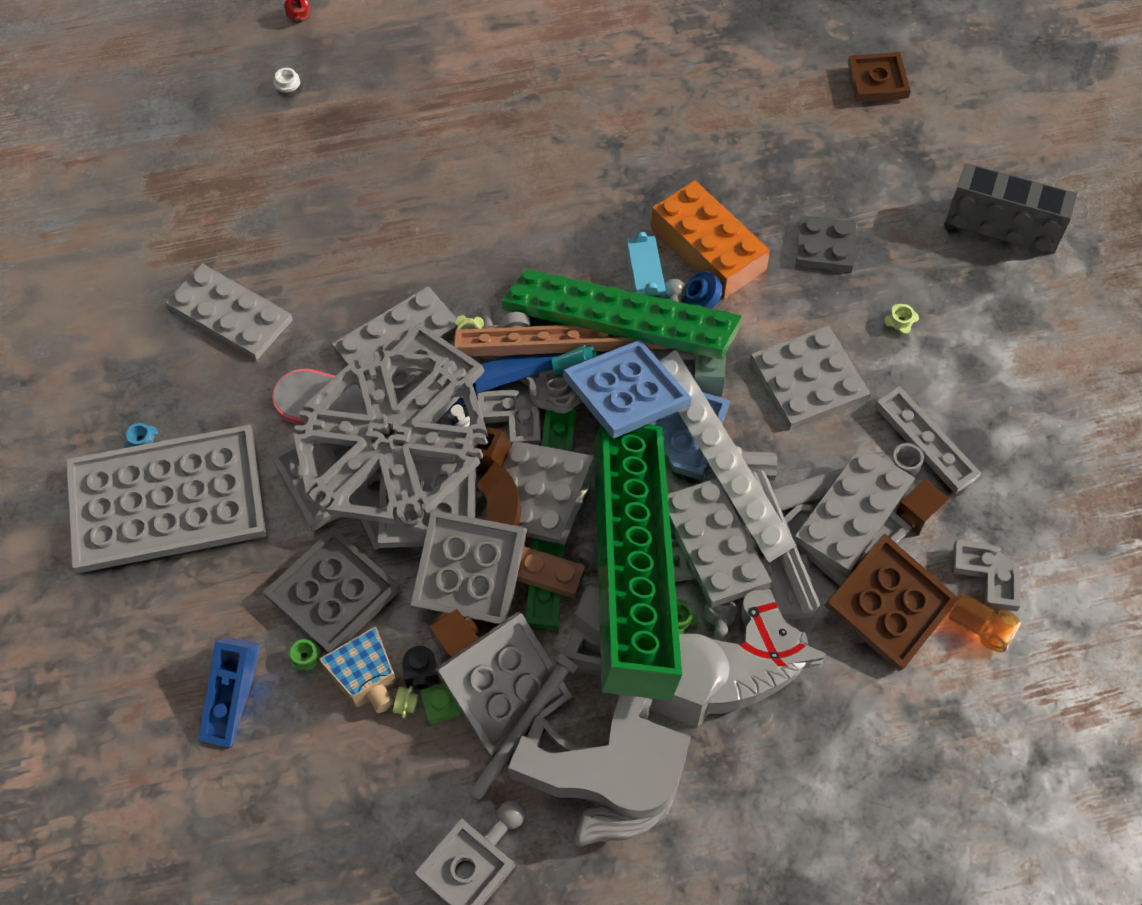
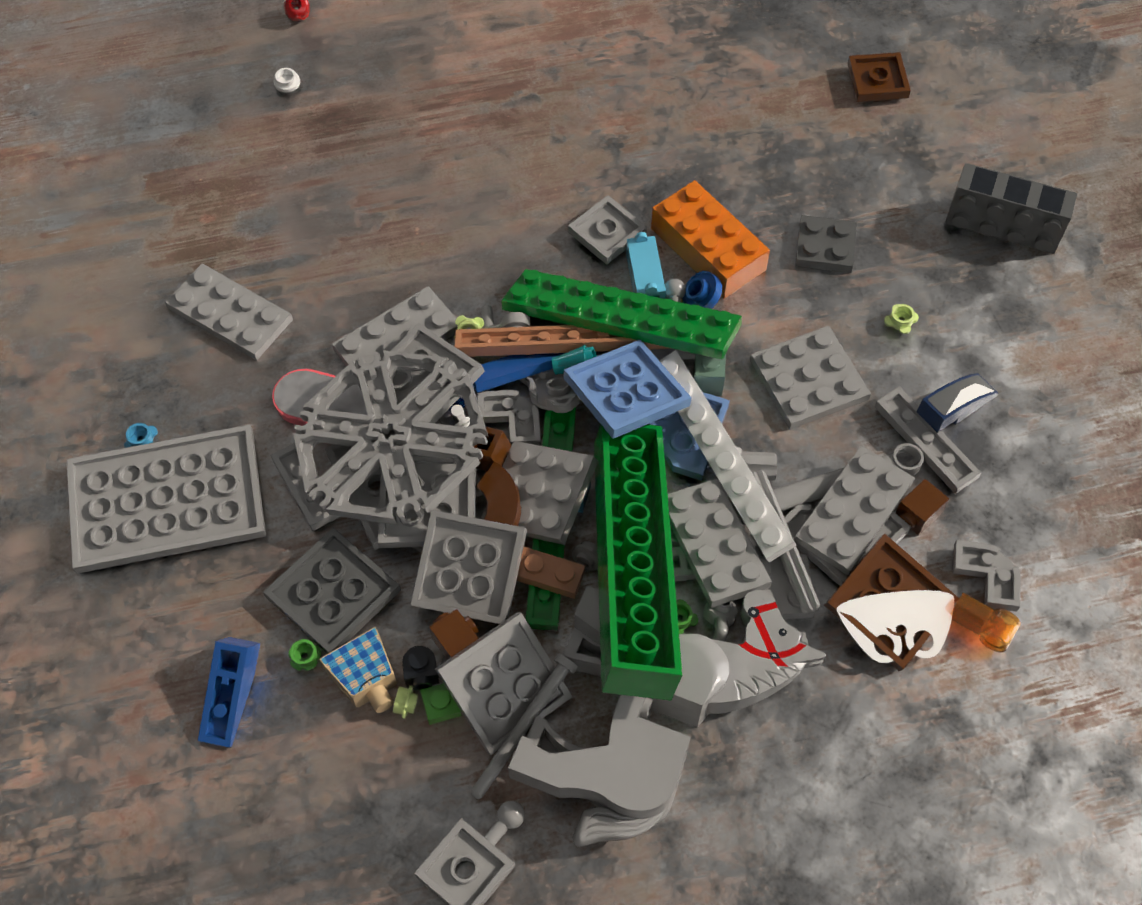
none -> light grey plate [568,195,647,265]
none -> white piece [837,590,954,663]
none -> slope [916,373,999,433]

